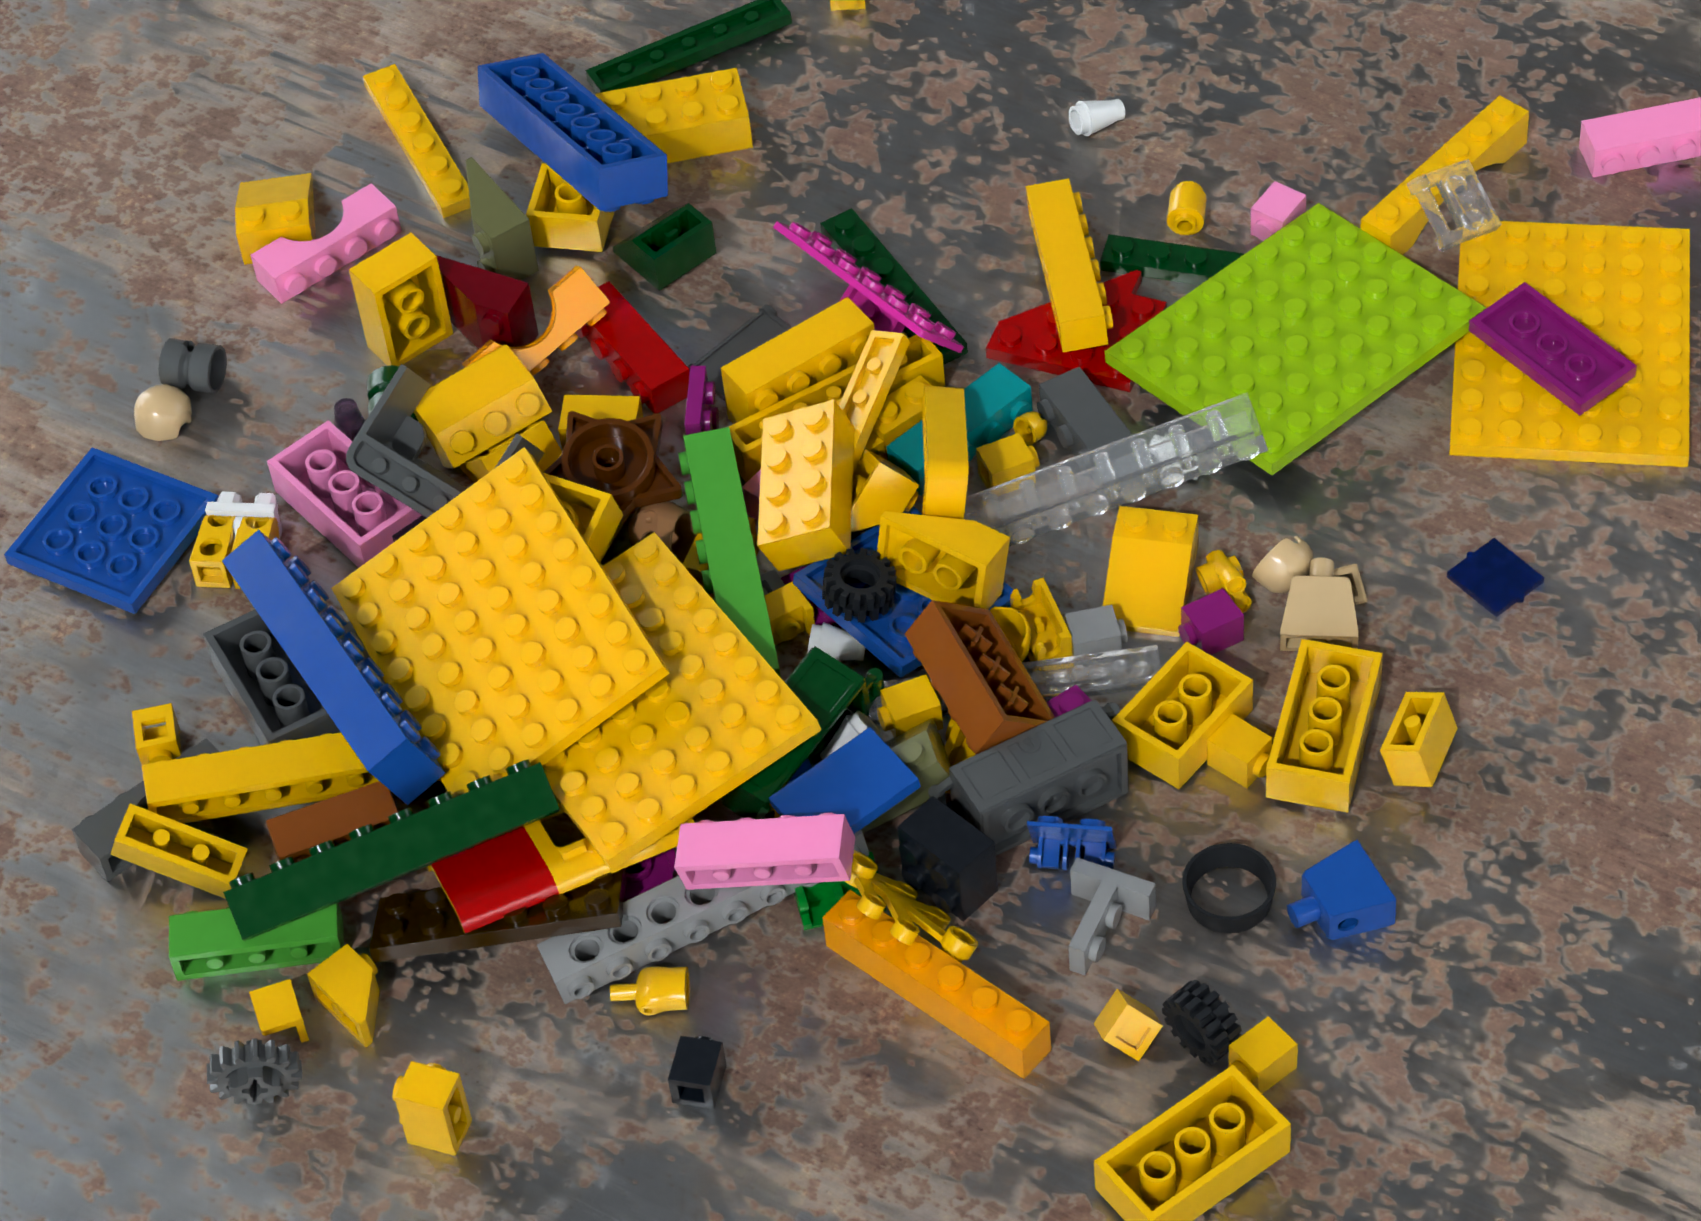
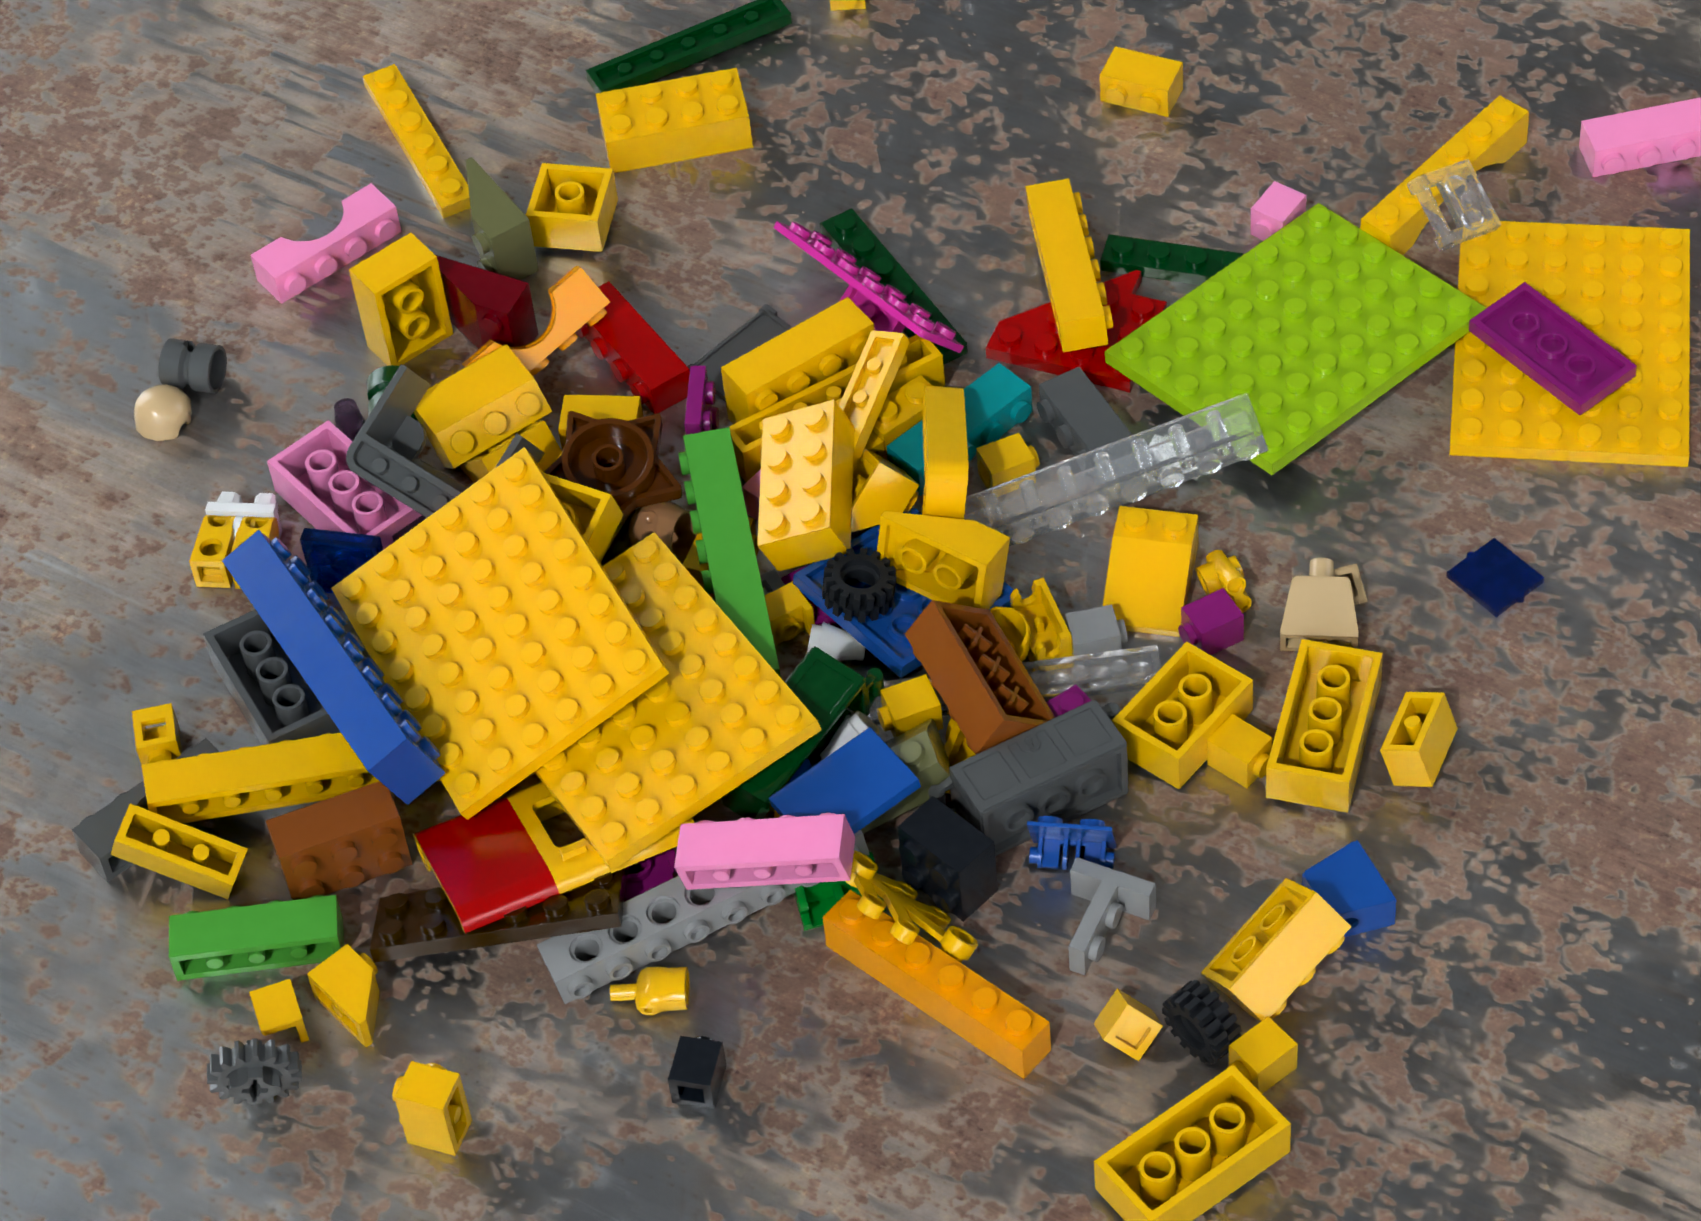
blue plate [4,447,219,614] -> none
dark green brick [223,759,560,941] -> none
yellow slope [235,173,316,265] -> none
blue brick [478,53,668,212] -> none
dark green slope [613,203,716,291] -> none
yellow hinge [1013,411,1048,445] -> none
white cone [1069,99,1125,136] -> none
yellow brick [1167,181,1207,235] -> none
black tyre [1182,843,1276,933] -> none
tan hair [1252,536,1313,593] -> none
none -> clear blue plate [300,528,383,593]
none -> yellow brick [1100,46,1183,117]
none -> yellow slope [1201,878,1351,1021]

